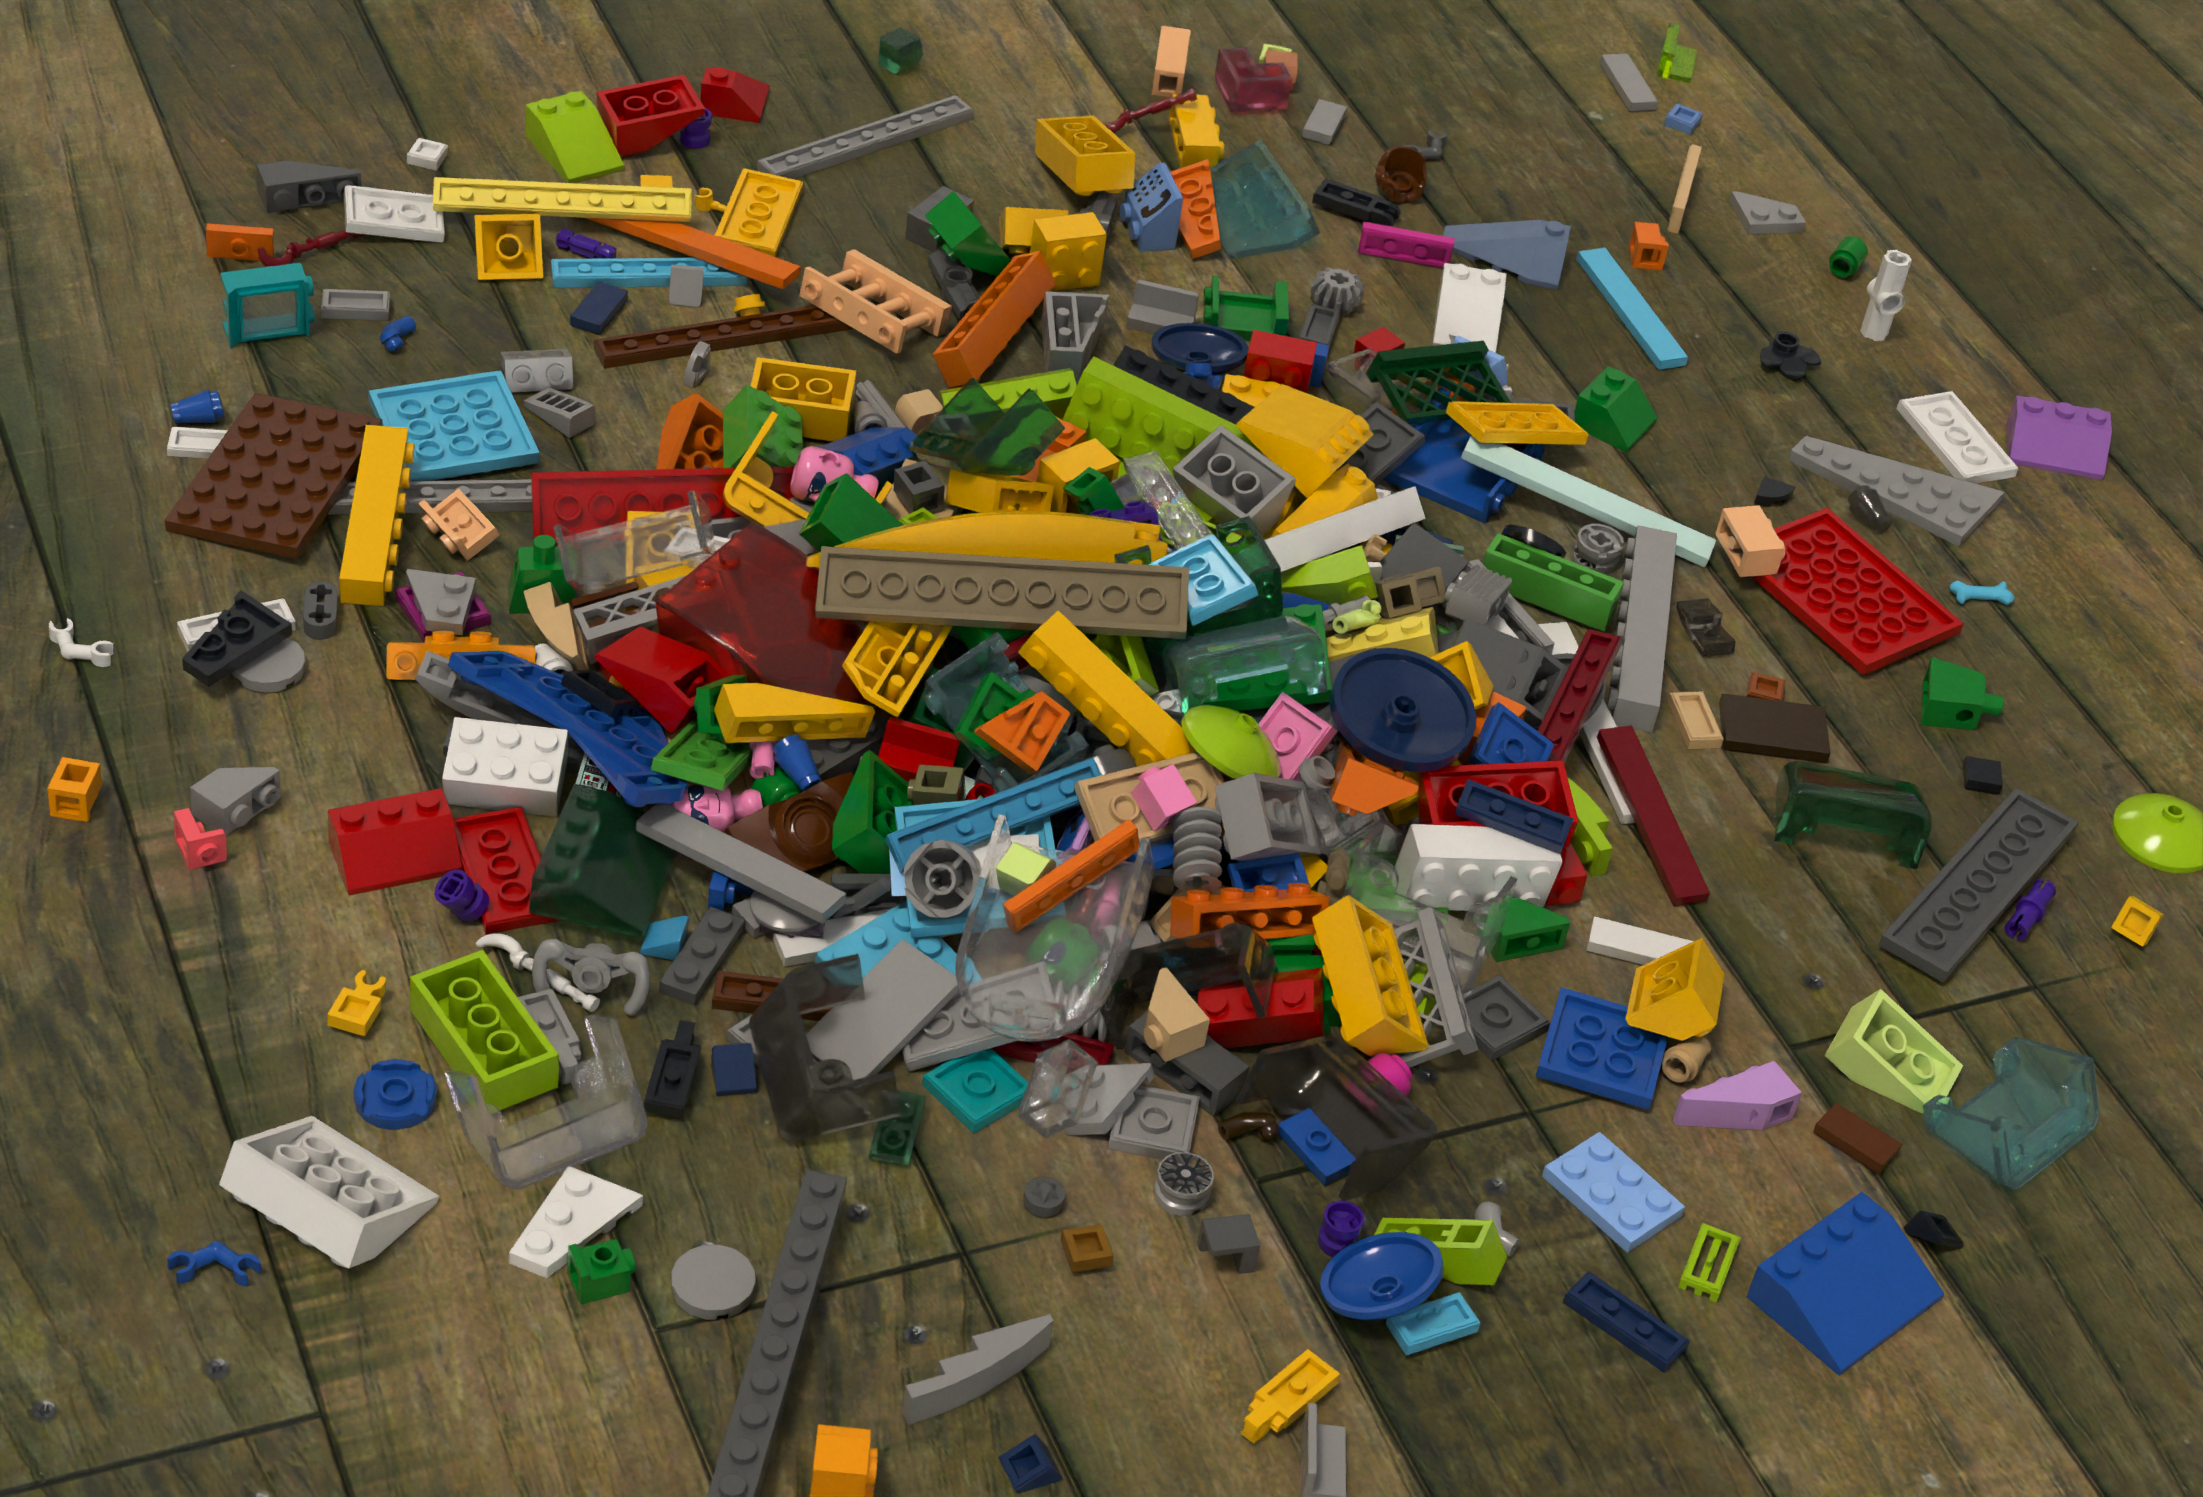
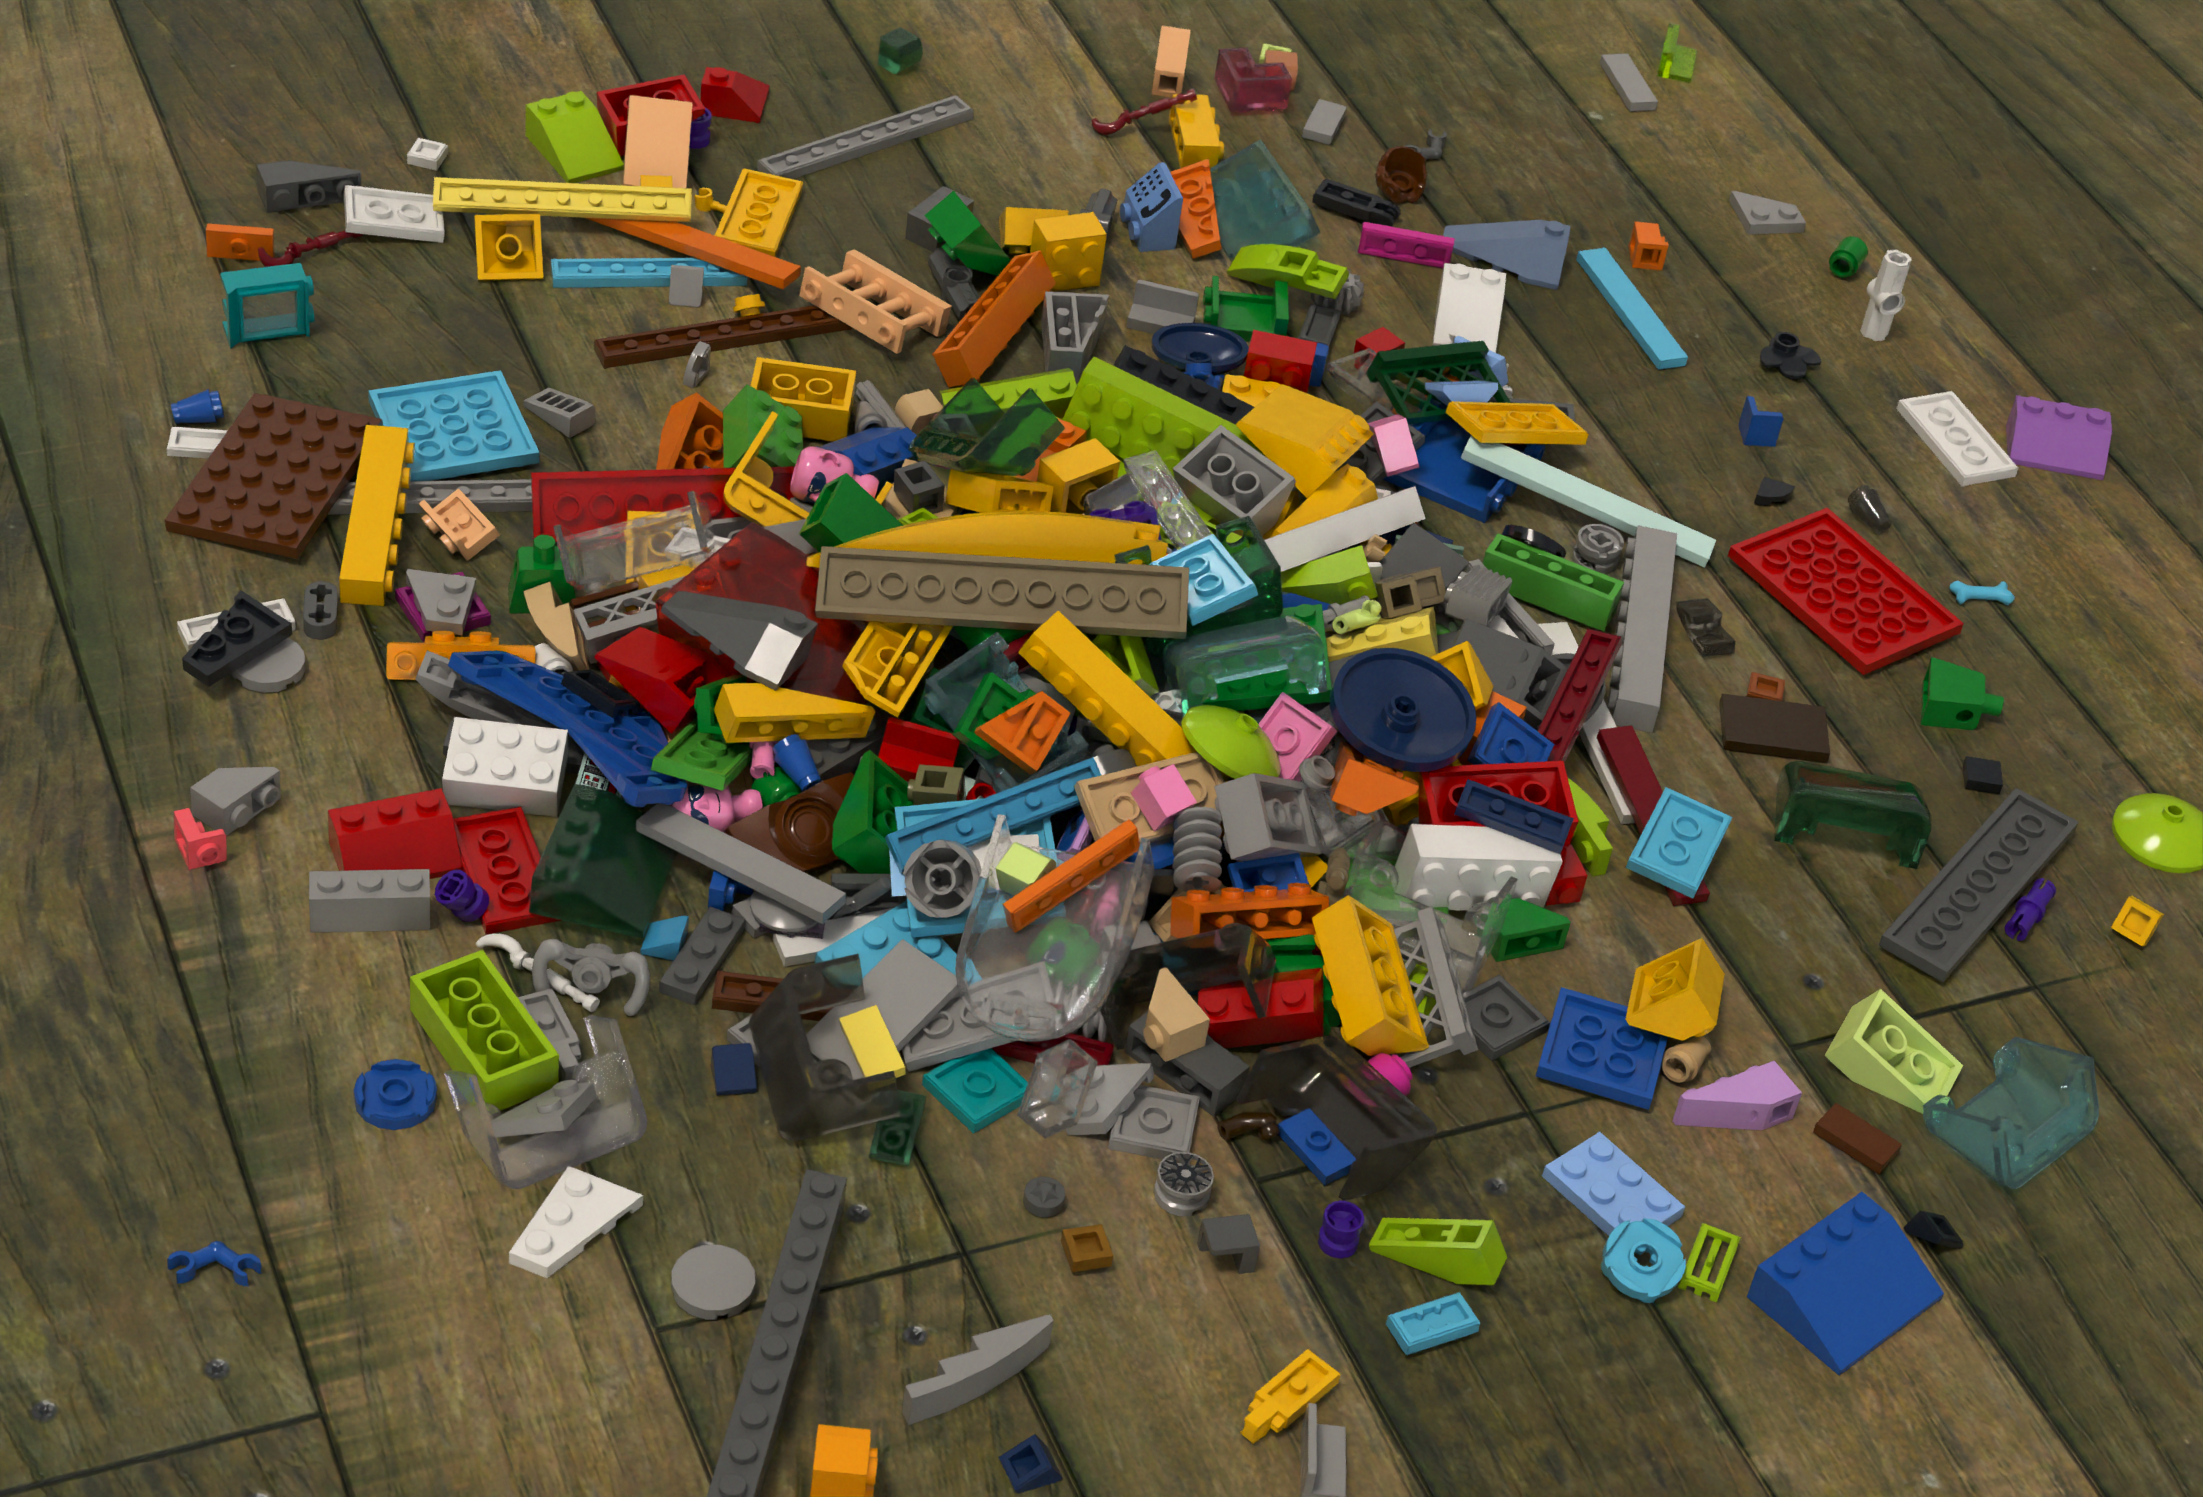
light orange brick [47,757,102,822] -> none
white arm [49,618,113,667] -> none
white slope [219,1116,440,1269] -> none
light grey tile [321,289,390,321] -> none
yellow plate [327,970,386,1036] -> none
blue arm [380,316,416,352] -> none
light grey bracket [500,349,573,392] -> none
dark purple axle [556,229,617,259] -> none
green brick [567,1239,636,1305] -> none
dark blue tile [570,282,628,335] -> none
black hinge [643,1020,701,1118] -> none
yellow brick [1035,115,1135,196] -> none
green brick [1063,467,1124,515] -> none
blue dish [1320,1232,1444,1321] -> none
light grey arm [1474,1201,1520,1257] -> none
dark blue tile [1563,1271,1690,1373] -> none
green slope [1574,366,1657,453] -> none
white tile [1586,916,1693,965] -> none
medium blue tile [1664,104,1703,135] -> none
tan tile [1667,144,1702,234] -> none
tan tile [1668,691,1723,749] -> none
light nougat brick [1715,505,1785,577] -> none
light grey wing [1788,436,2005,547] -> none
none -> light grey brick [309,869,430,933]
none -> light grey wing [489,1080,597,1138]
none -> light nougat tile [623,95,692,188]
none -> dark grey wedge [661,591,818,691]
none -> light yellow tile [839,1005,906,1088]
none -> lime slope [1227,244,1349,299]
none -> bright pink slope [1368,414,1419,477]
none -> light blue slope [1425,381,1498,406]
none -> medium azure plate [1601,1218,1686,1303]
none -> medium azure tile [1625,787,1732,898]
none -> blue panel [1738,396,1784,447]

